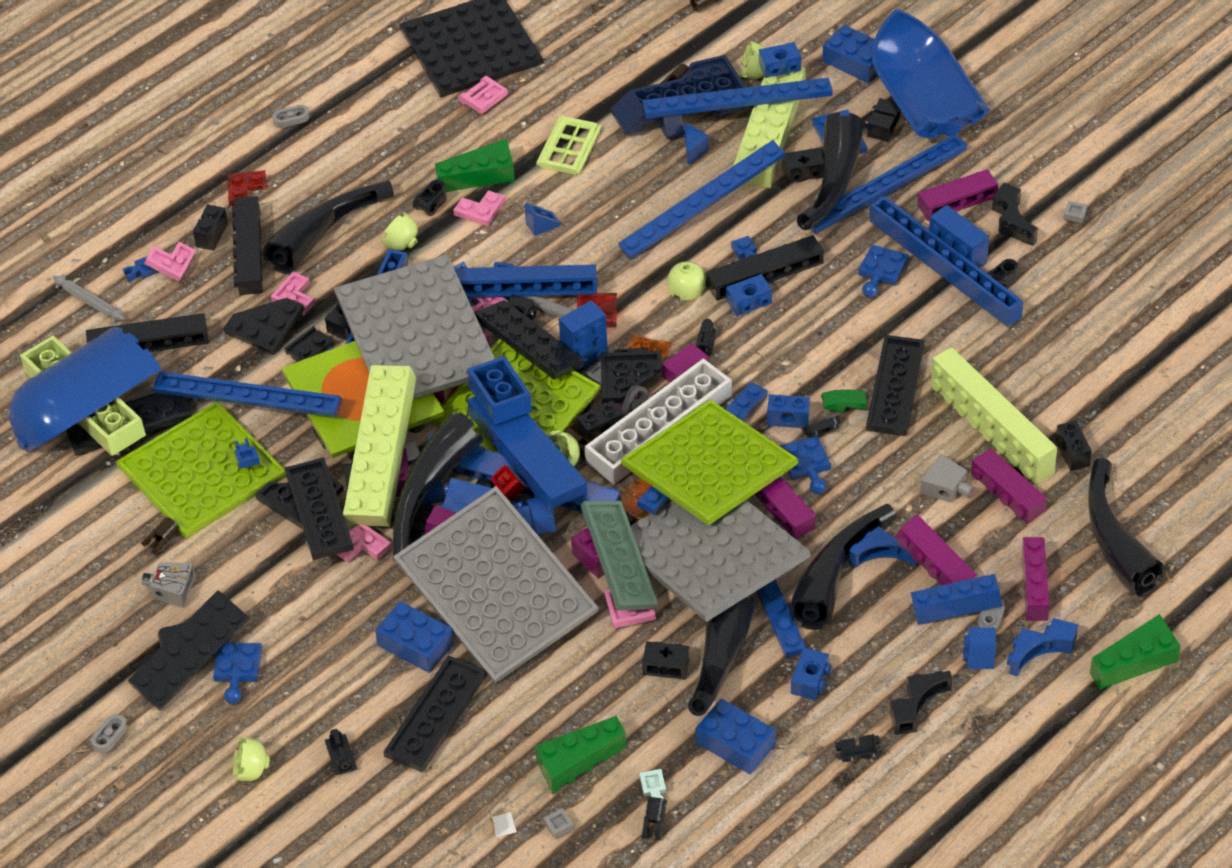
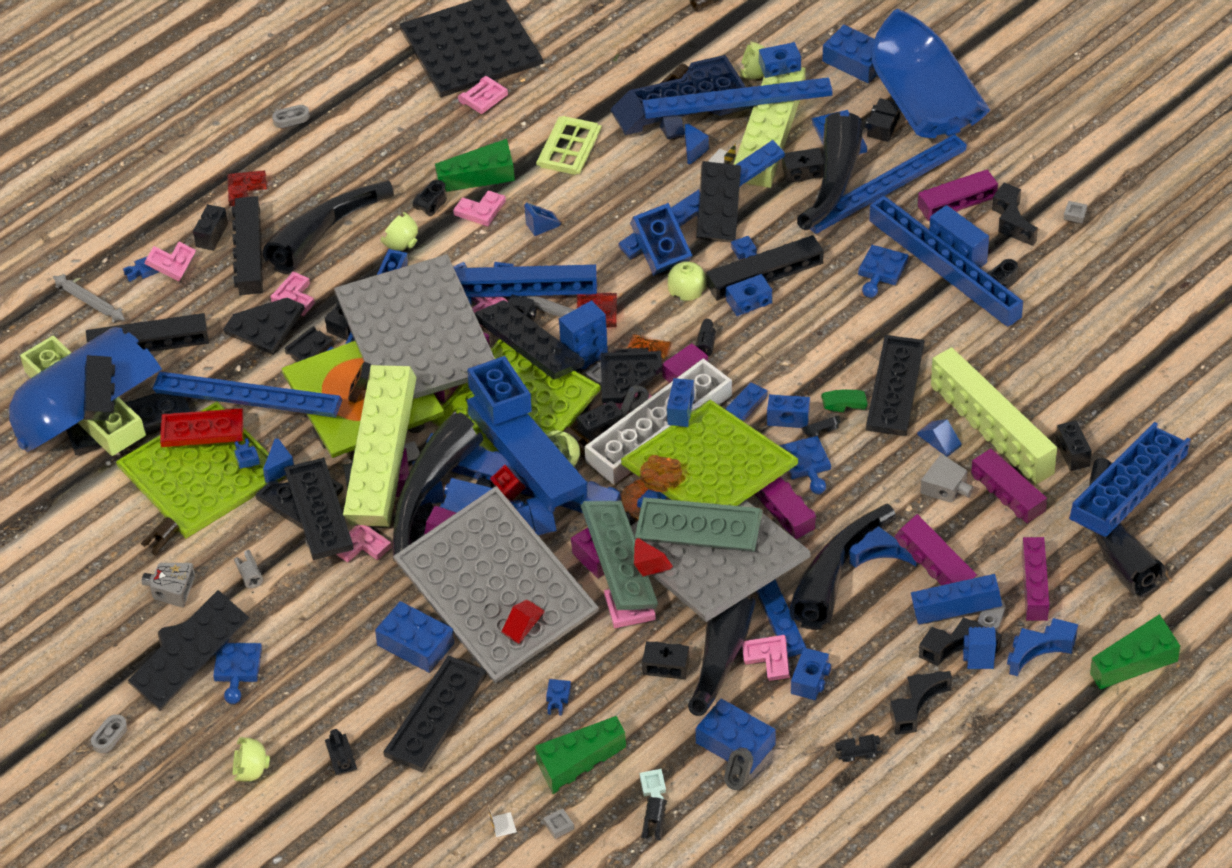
none -> black brick [84,355,115,421]
none -> red tile [160,408,244,447]
none -> light grey hinge [234,549,263,588]
none -> blue slope [263,438,294,483]
none -> black plate [348,362,371,402]
none -> red slope [501,599,544,644]
none -> blue plate [546,679,571,716]
none -> blue brick [630,203,692,276]
none -> red slope [634,538,673,577]
none -> sand green plate [635,497,763,552]
none -> clear orange plate [640,455,682,492]
none -> blue brick [667,378,695,427]
none -> black plate [696,161,741,242]
none -> sticker [709,143,736,164]
none -> dark grey plate [724,747,753,790]
none -> bright pink plate [742,635,790,681]
none -> blue slope [917,419,961,457]
none -> black arch [919,617,1002,666]
none -> blue tile [1069,422,1191,537]

